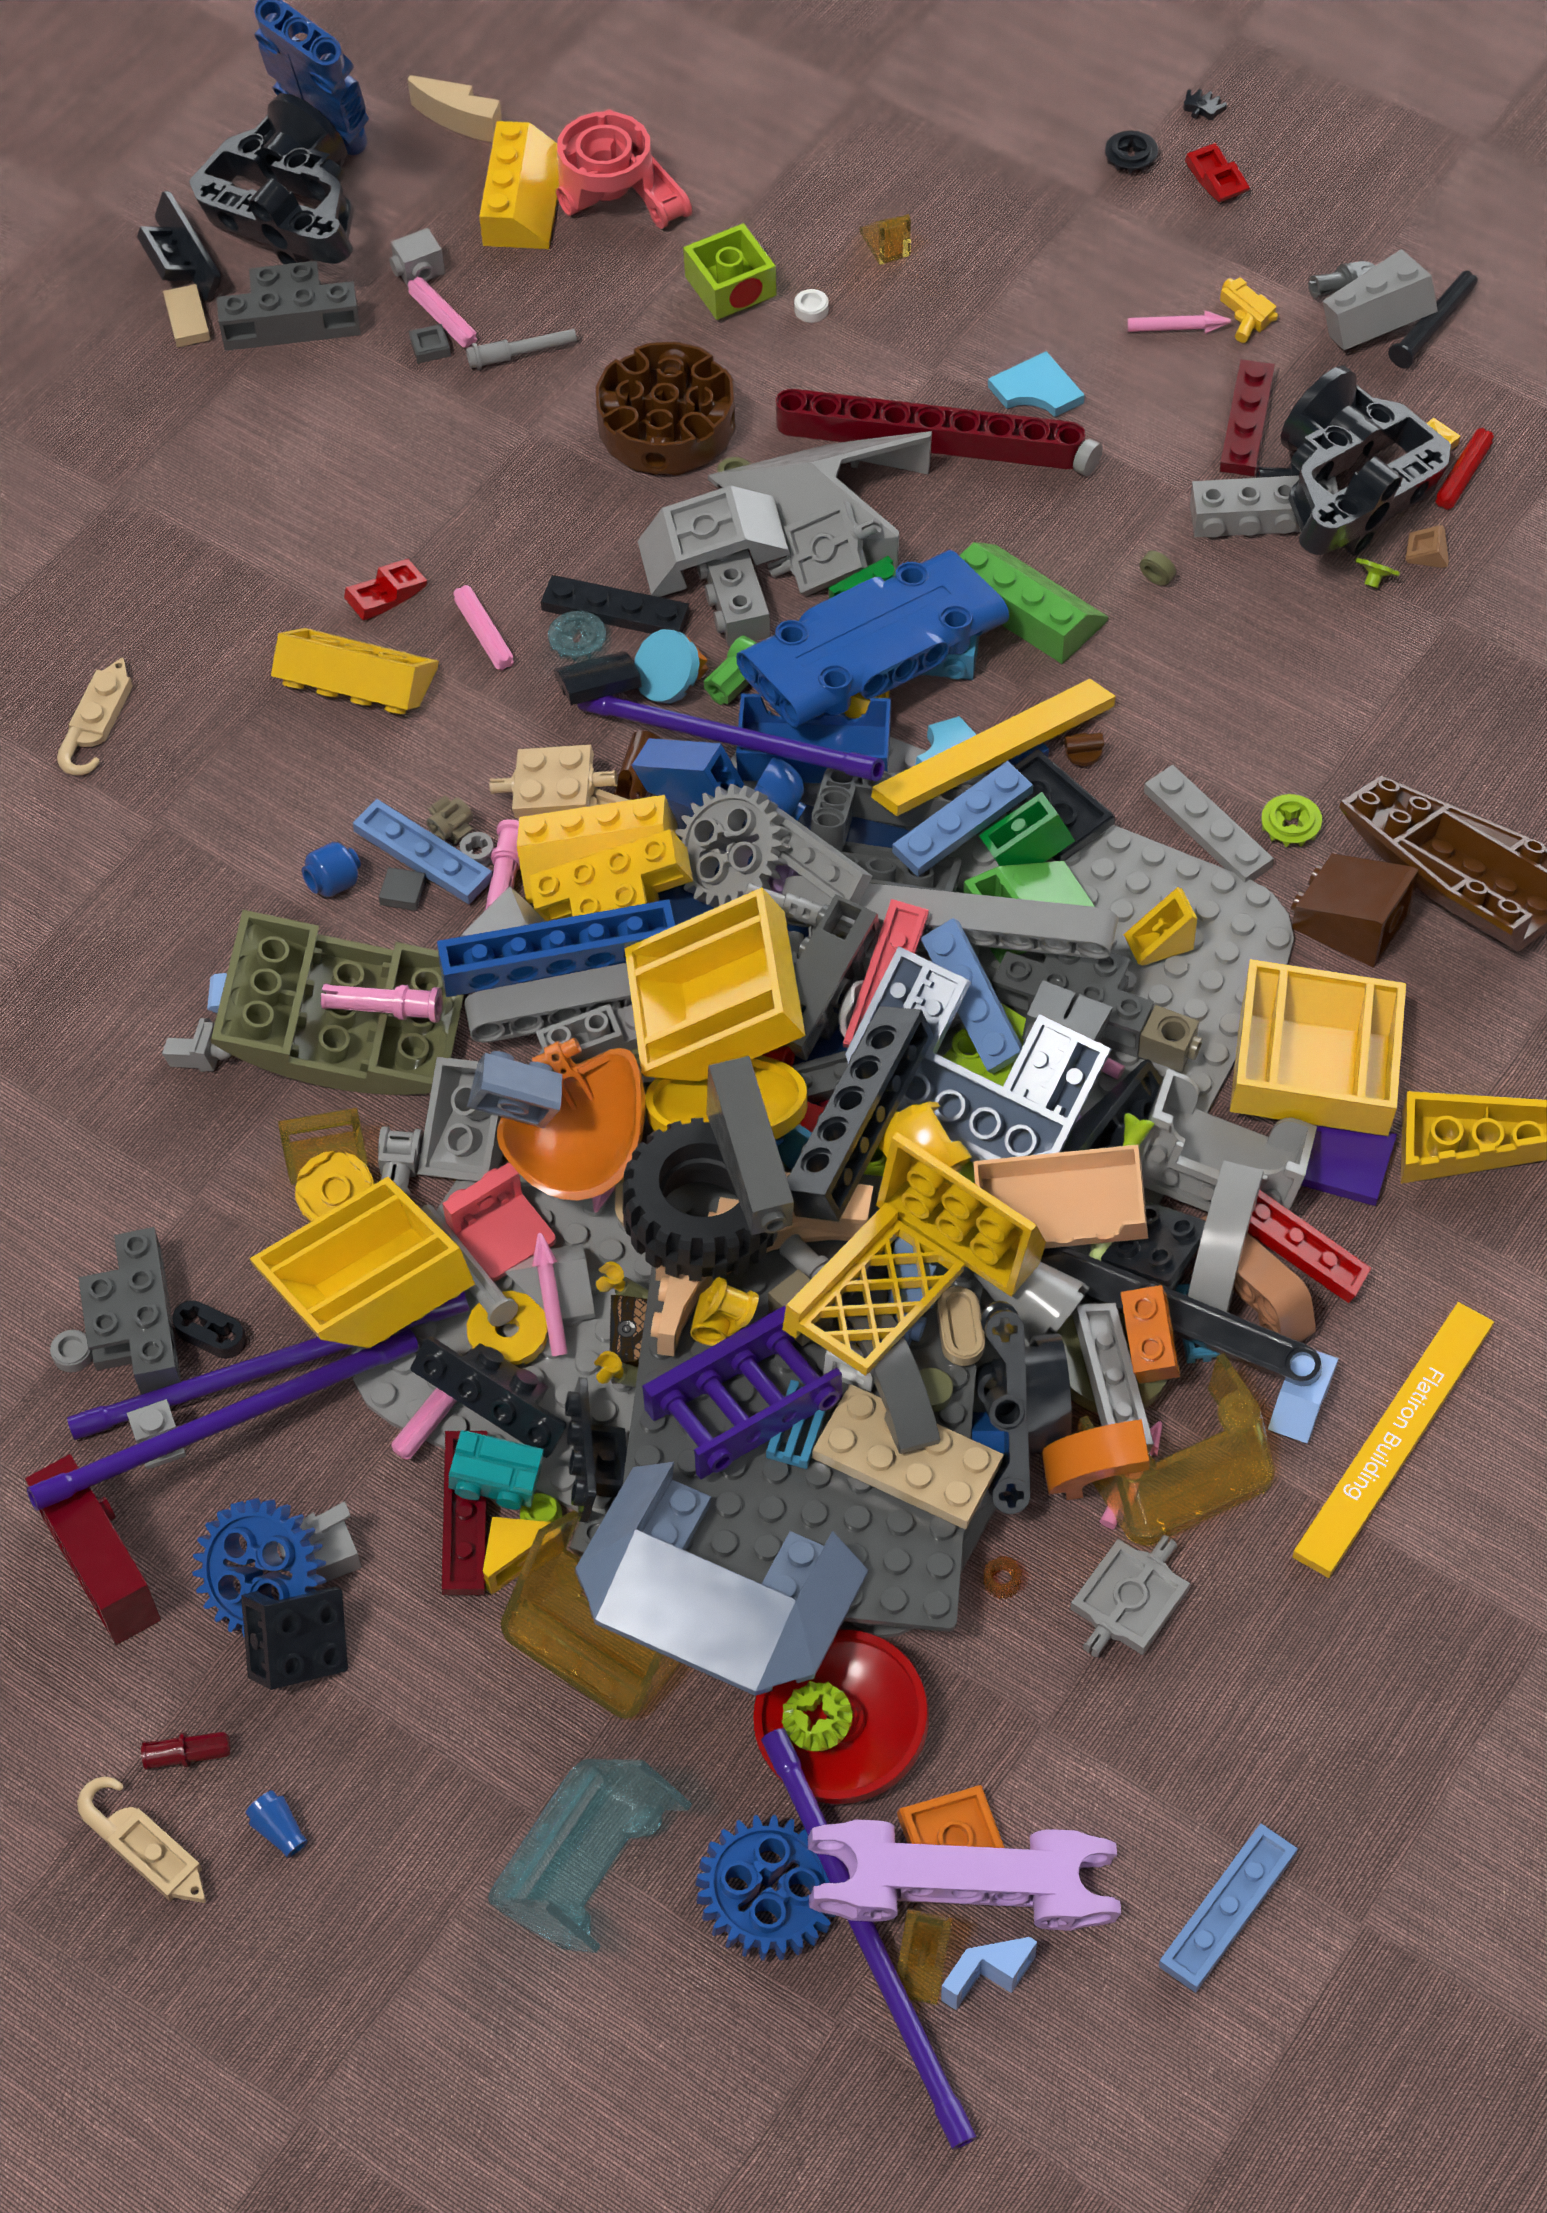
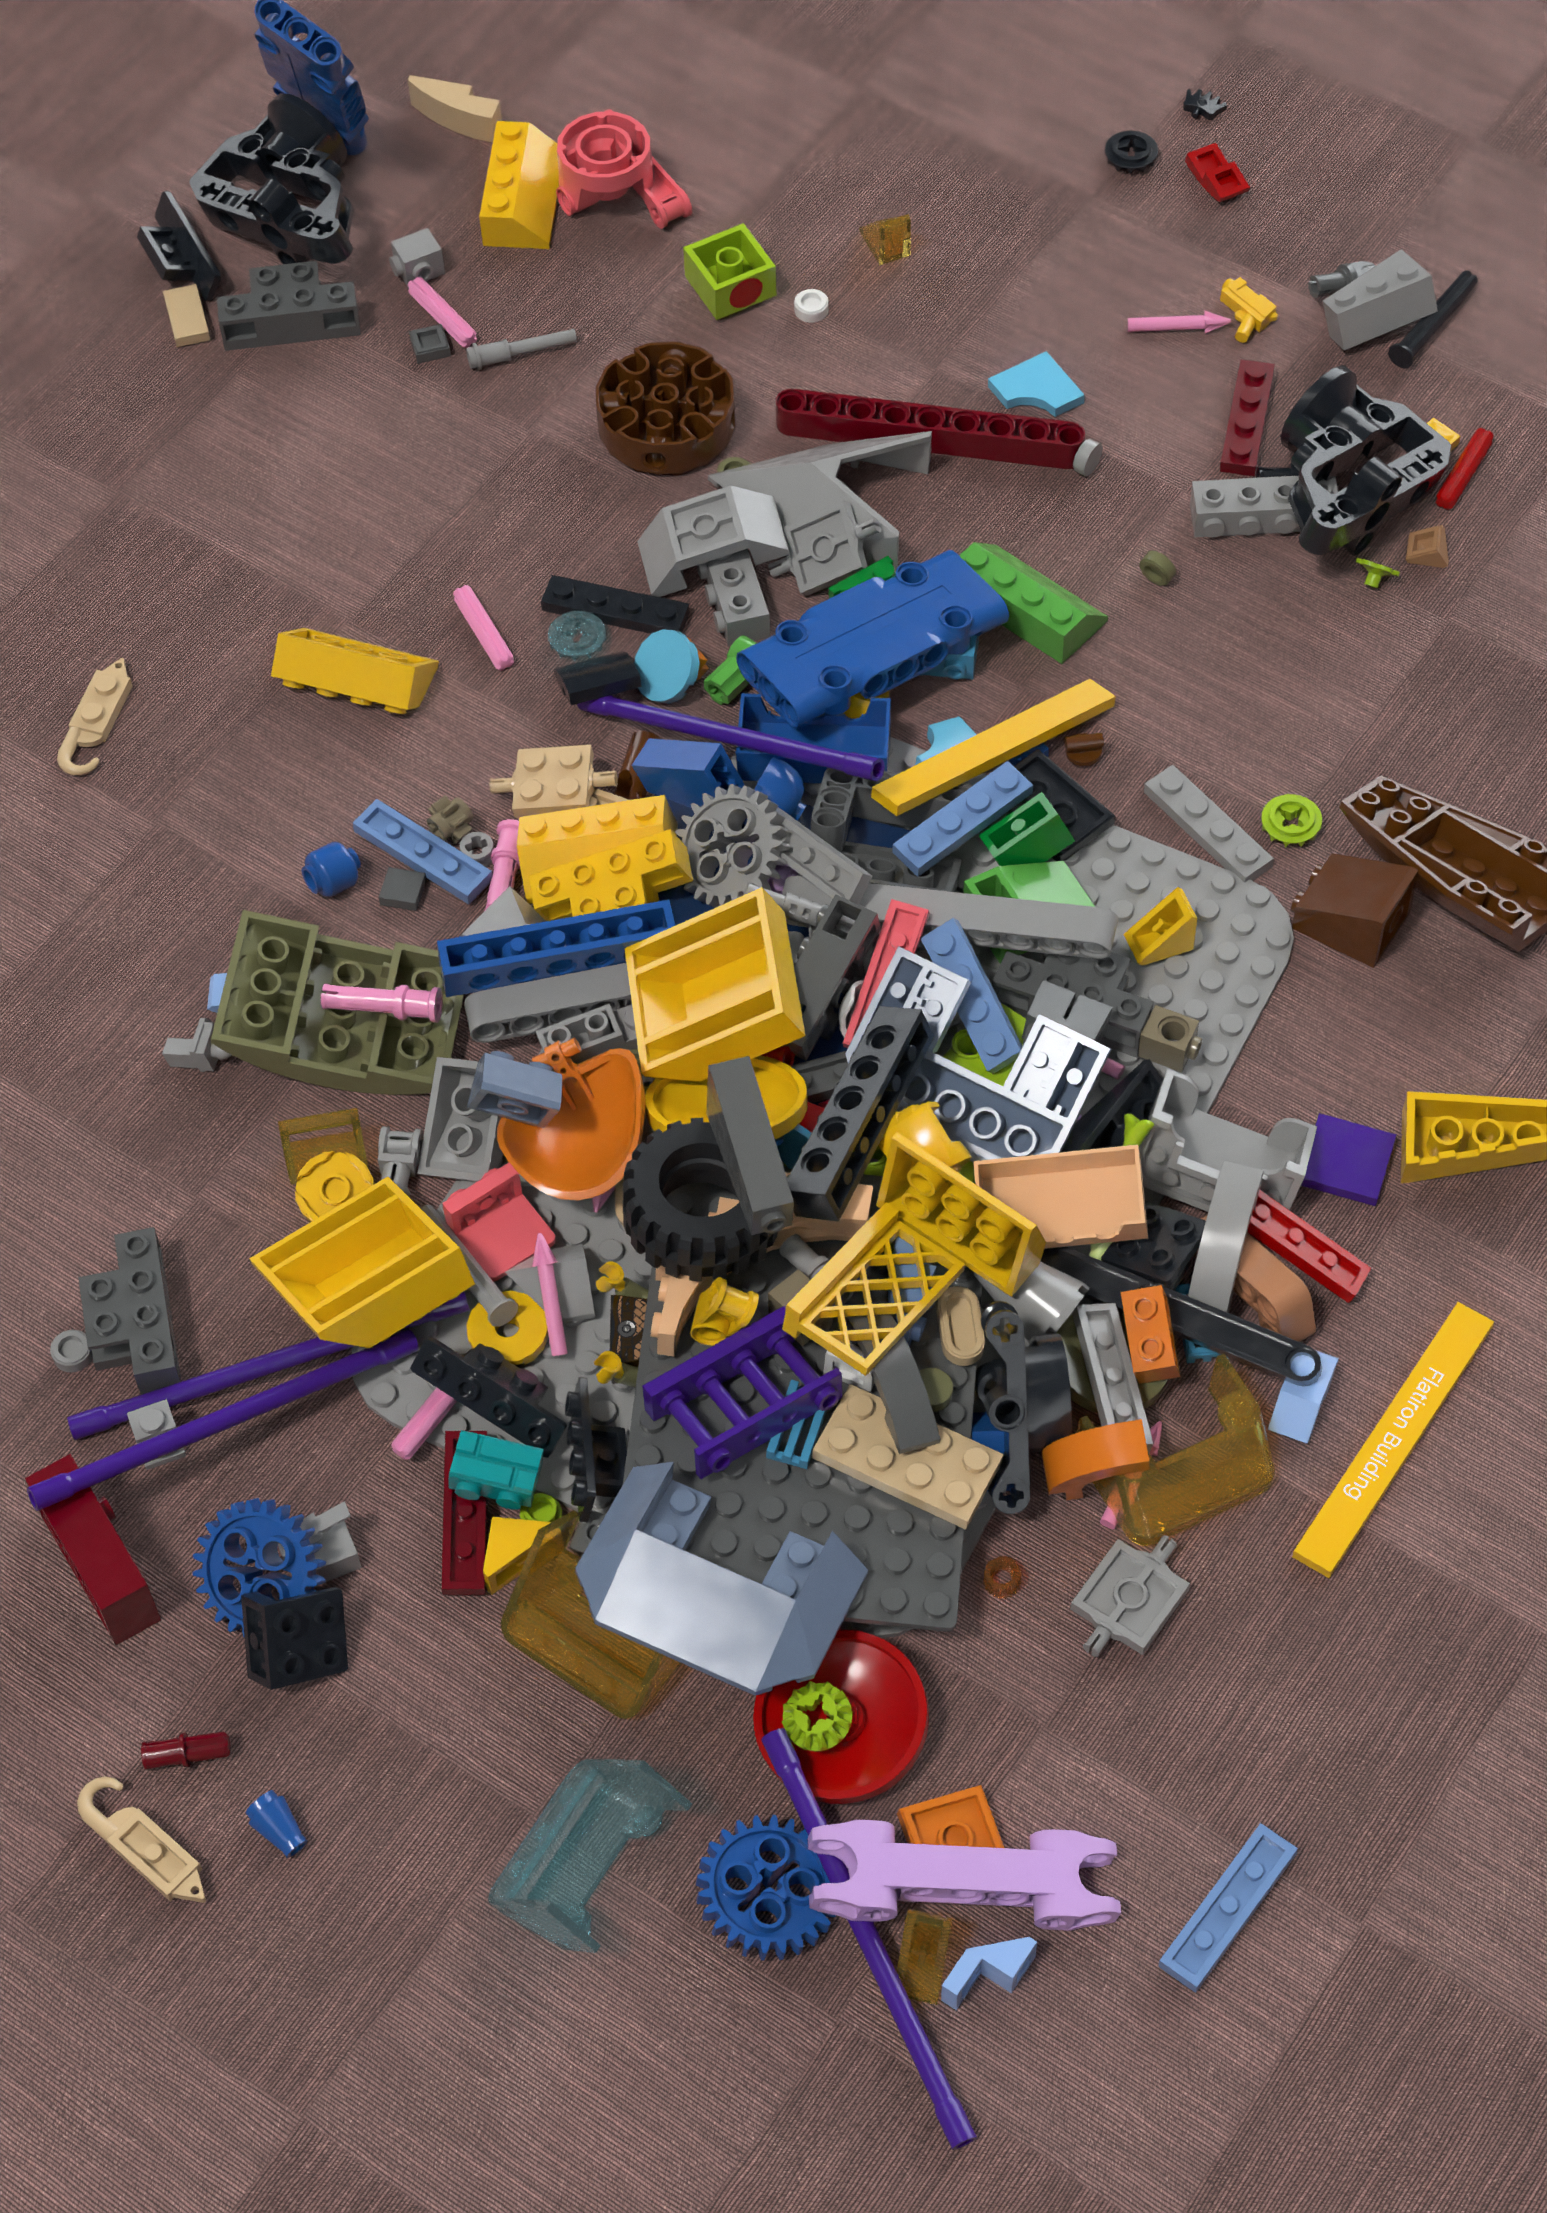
black beam [172,1300,246,1359] -> none
red slope [344,559,427,620] -> none
yellow slope [1230,959,1406,1136] -> none

